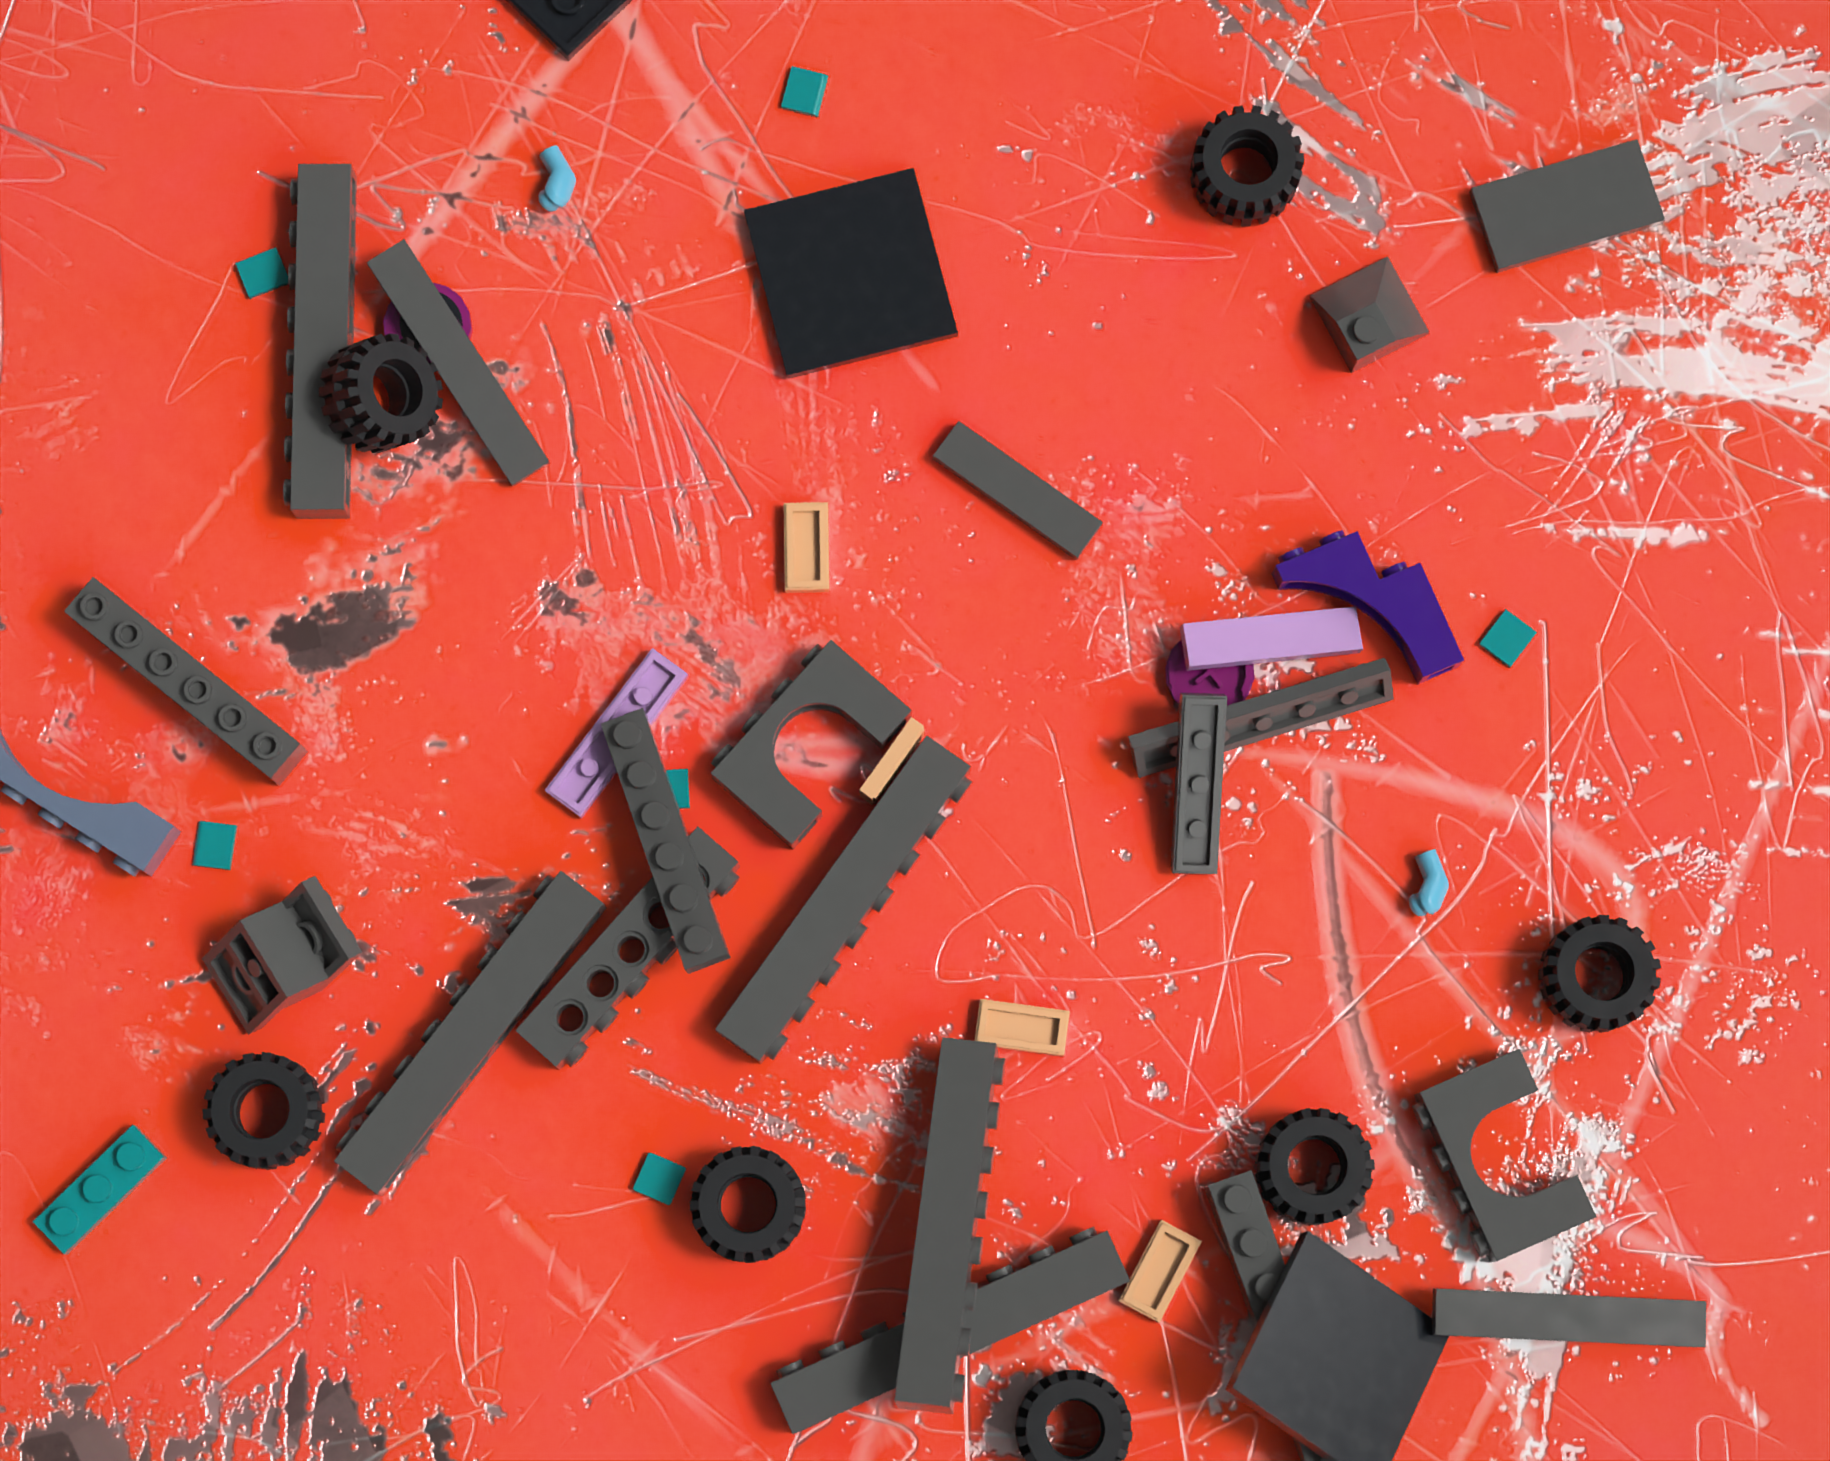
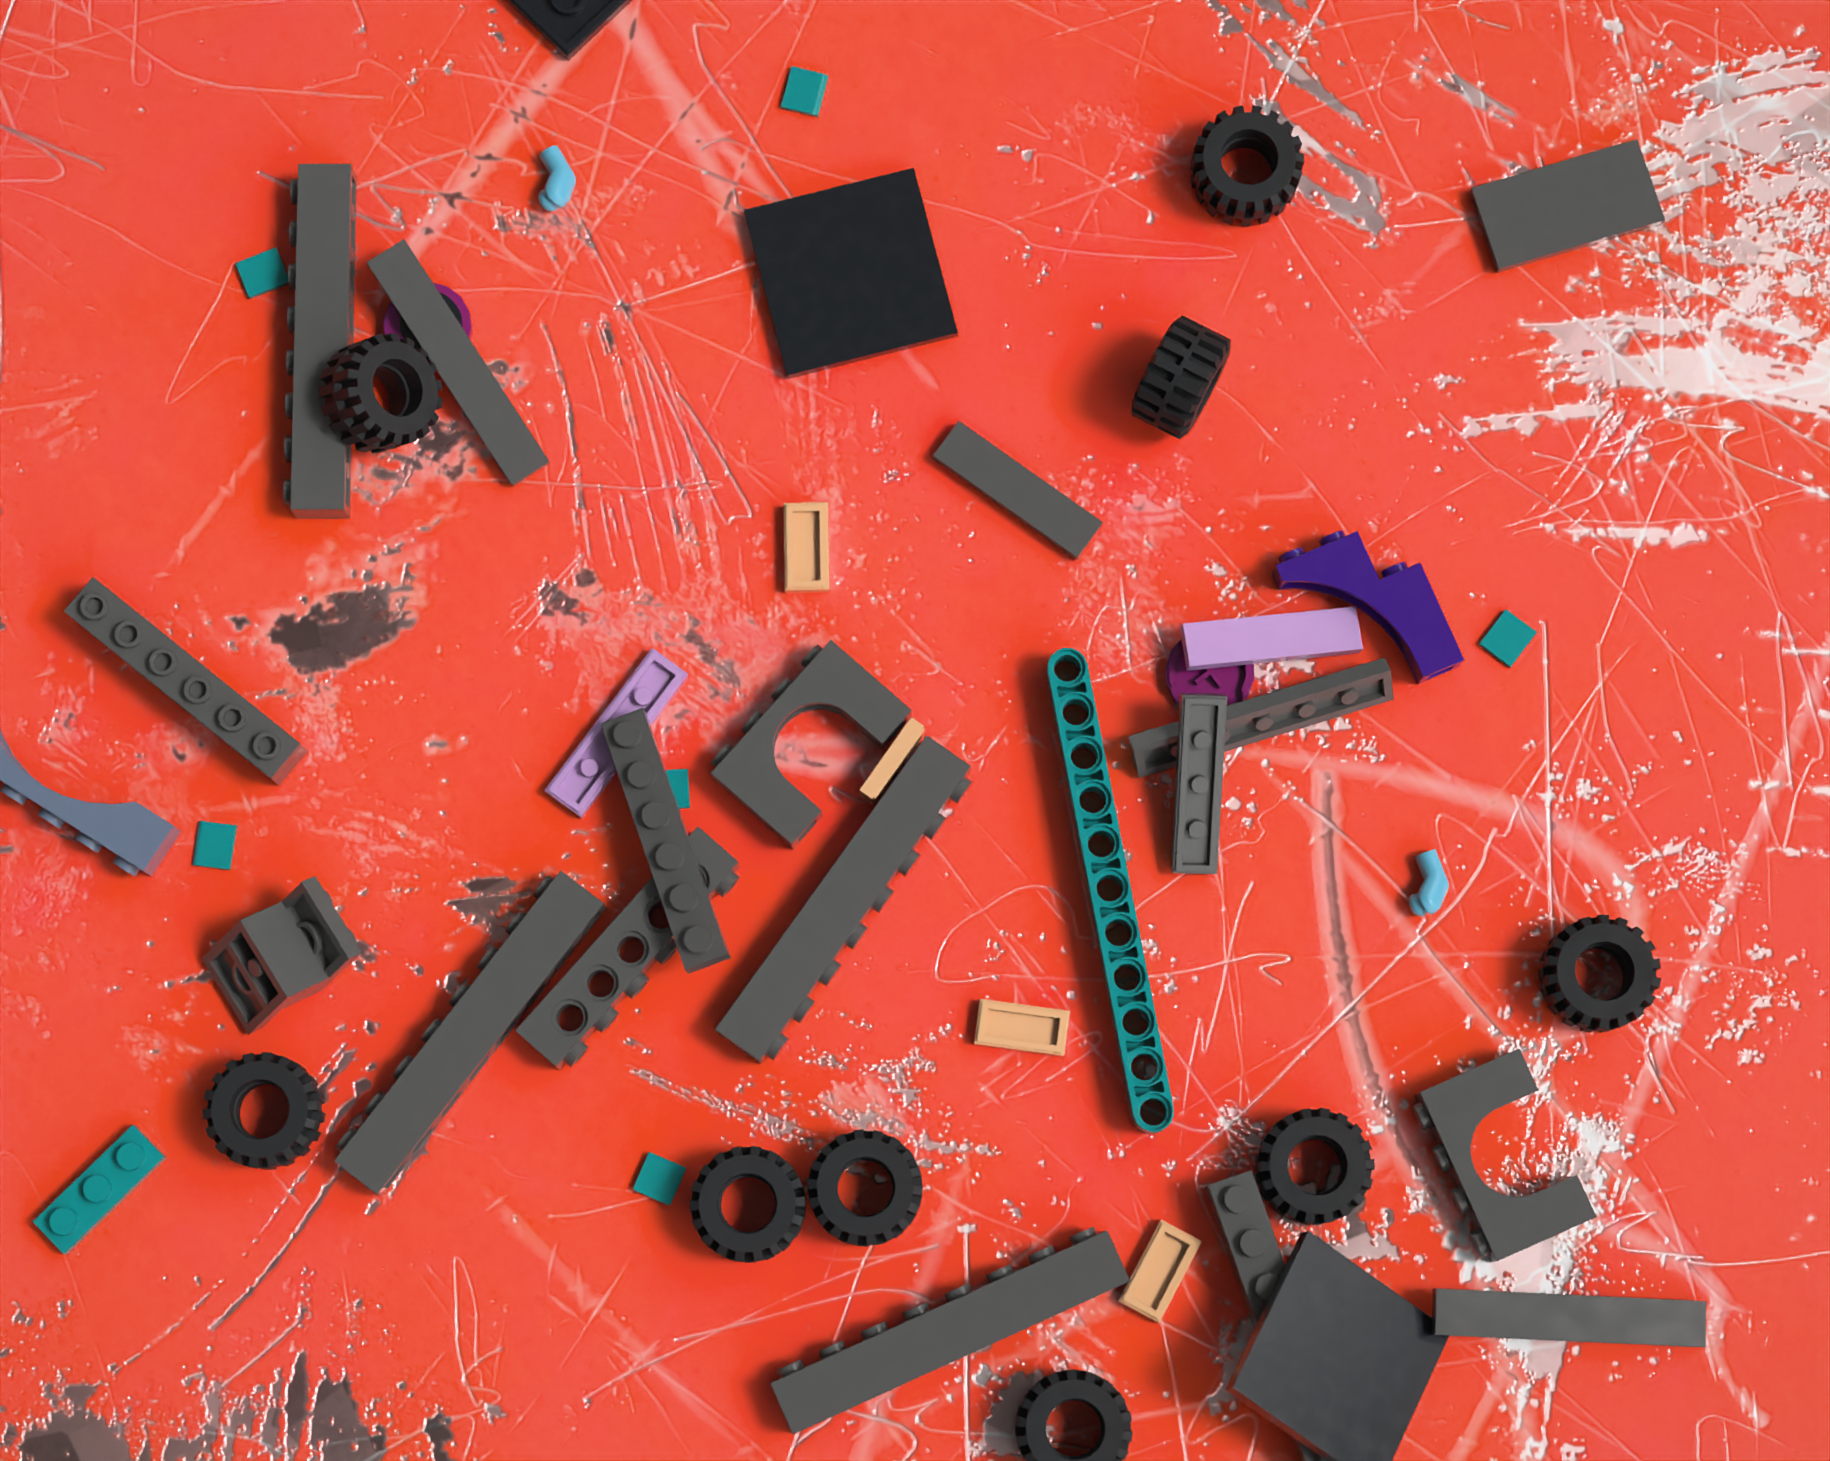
dark grey brick [894,1037,1006,1415] -> none
dark grey slope [1310,256,1429,373] -> none
none -> black tyre [807,1129,923,1247]
none -> teal beam [1046,648,1174,1134]
none -> black tyre [1132,315,1231,439]

